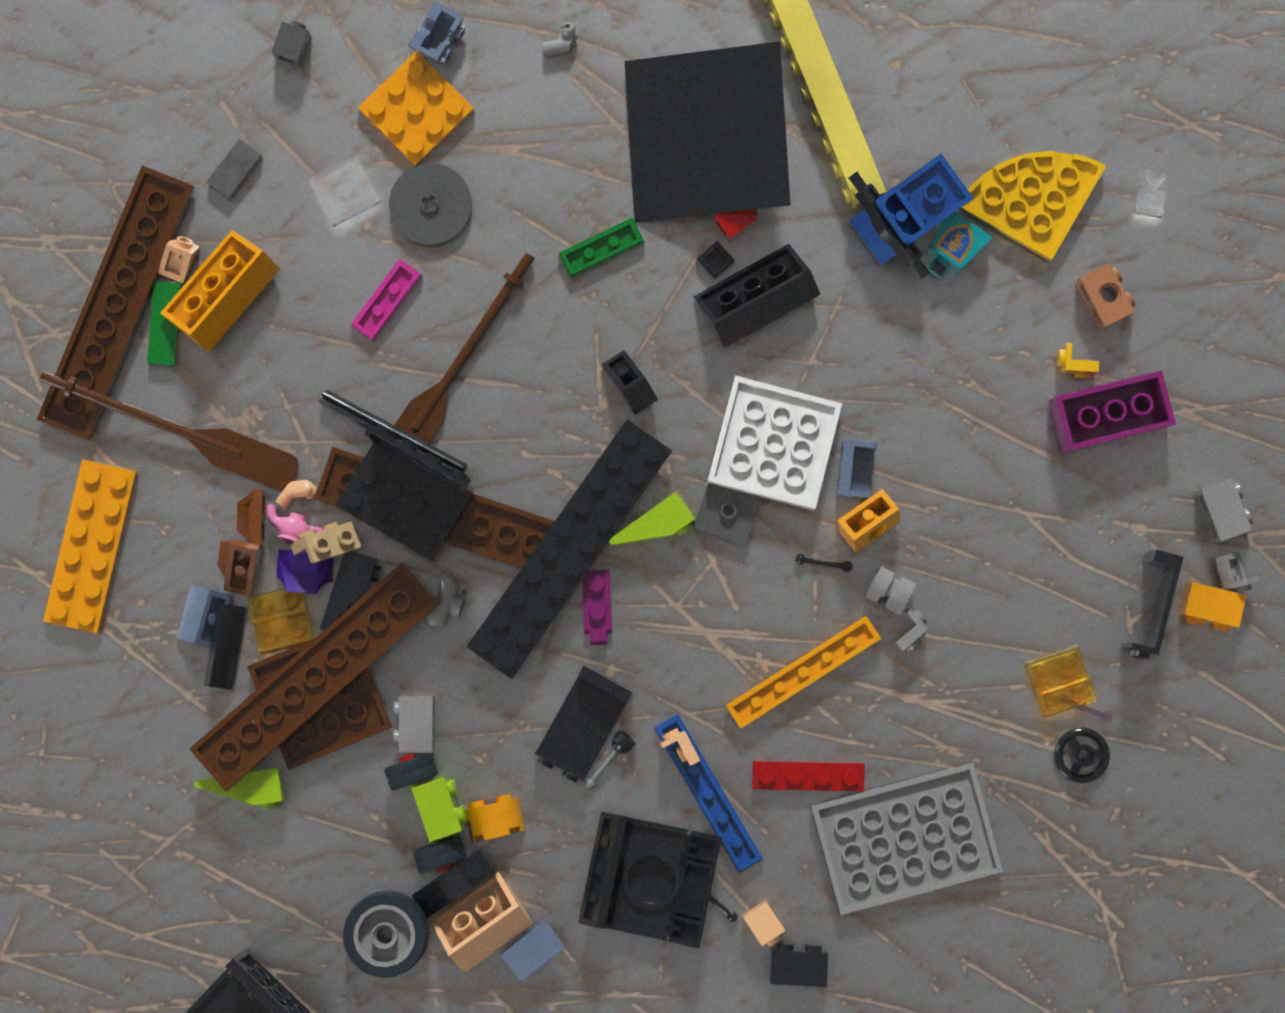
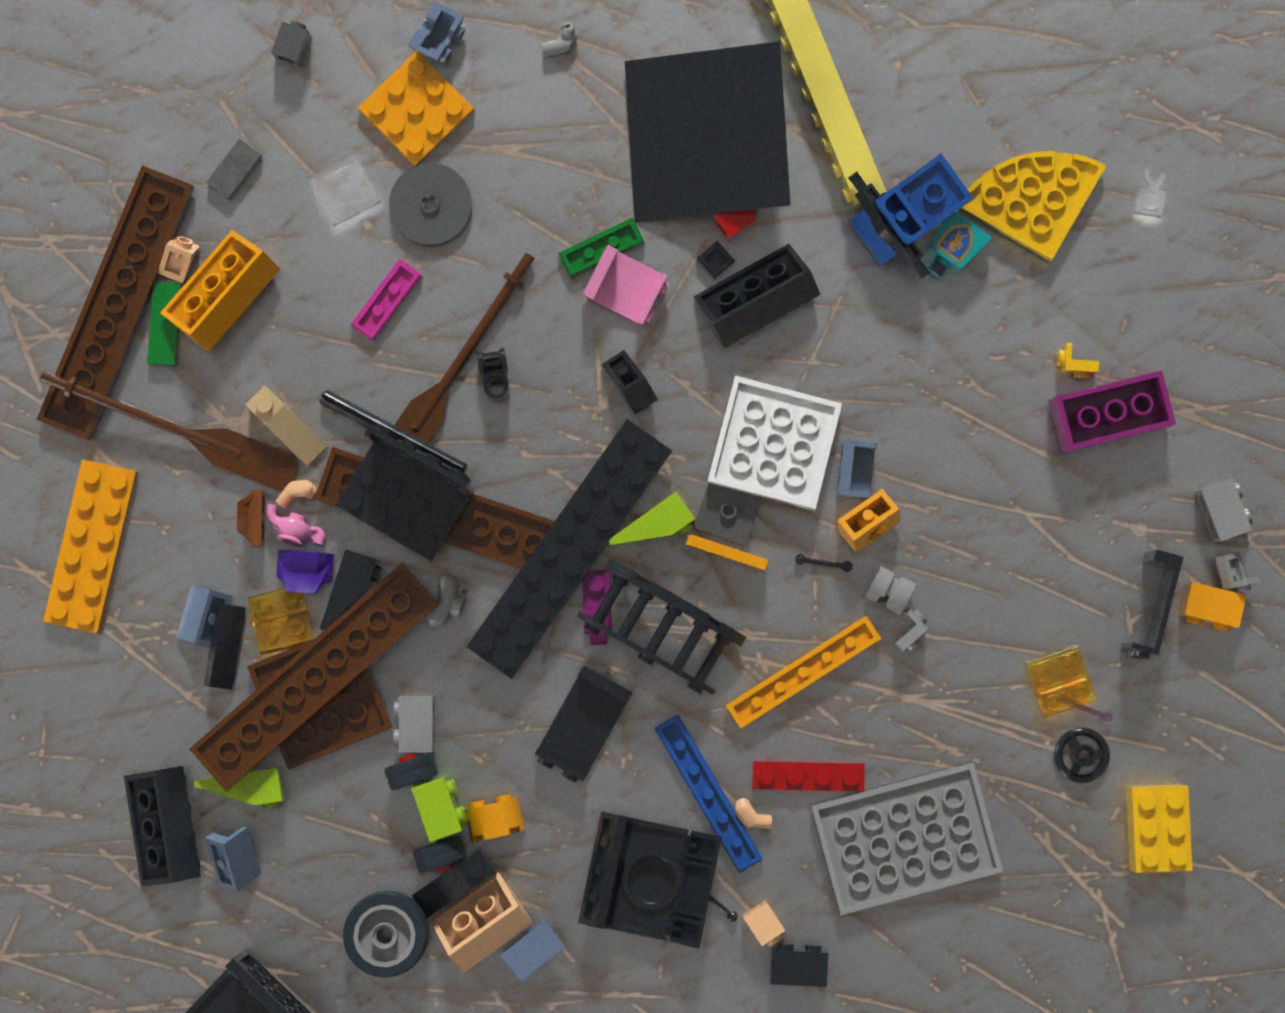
dark orange slope [217,540,261,597] -> none
tan bracket [290,522,361,564] -> none
hinge [584,730,637,790] -> none
light nougat bracket [660,728,700,766] -> none
nougat brick [1076,263,1135,330] -> none
none -> black slope [124,766,201,887]
none -> sand blue panel [205,827,260,891]
none -> tan slope [245,386,327,466]
none -> black piece [477,347,510,403]
none -> black fence [577,558,746,695]
none -> bright pink panel [582,245,669,325]
none -> light orange tile [685,534,768,572]
none -> light nougat arm [735,798,772,829]
none -> yellow brick [1126,784,1193,873]

